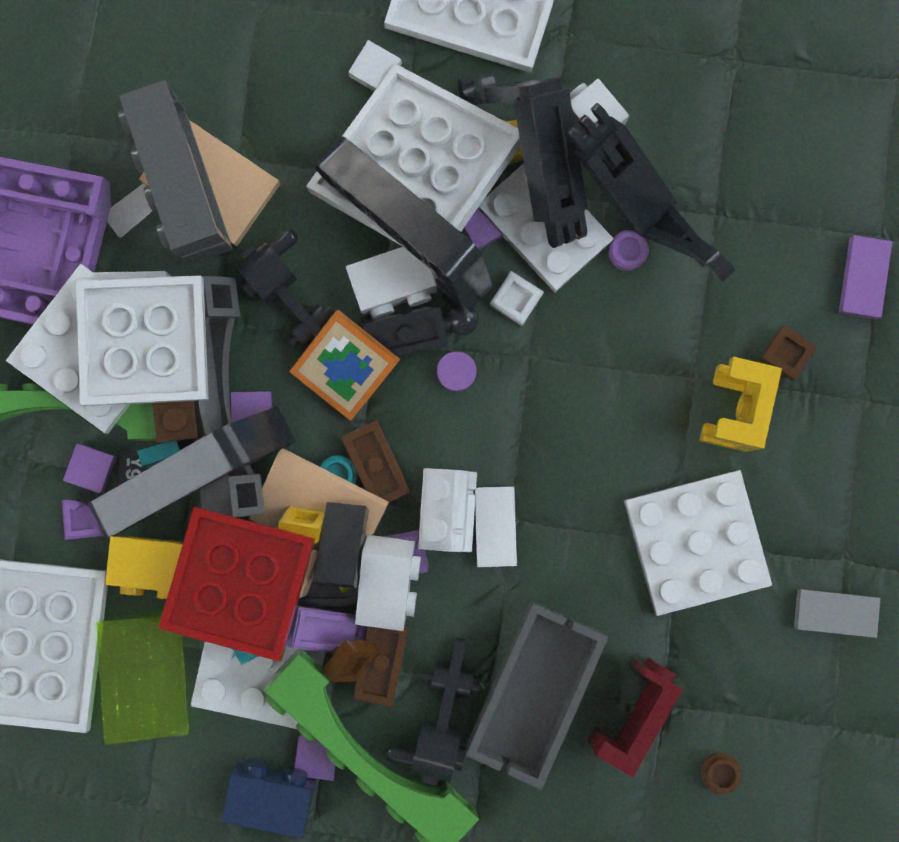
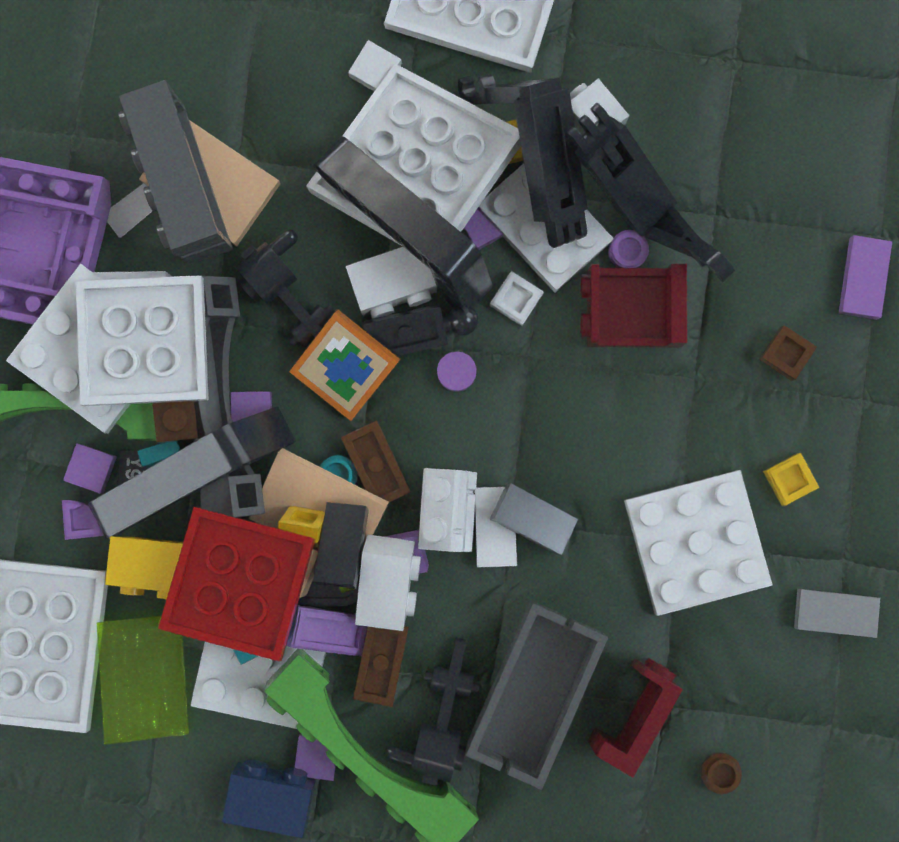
reddish brown plate [322,640,379,682] -> none
yellow panel [699,357,782,452] -> none
none -> tile [490,483,578,555]
none -> dark red panel [580,264,687,348]
none -> yellow tile [763,453,820,506]

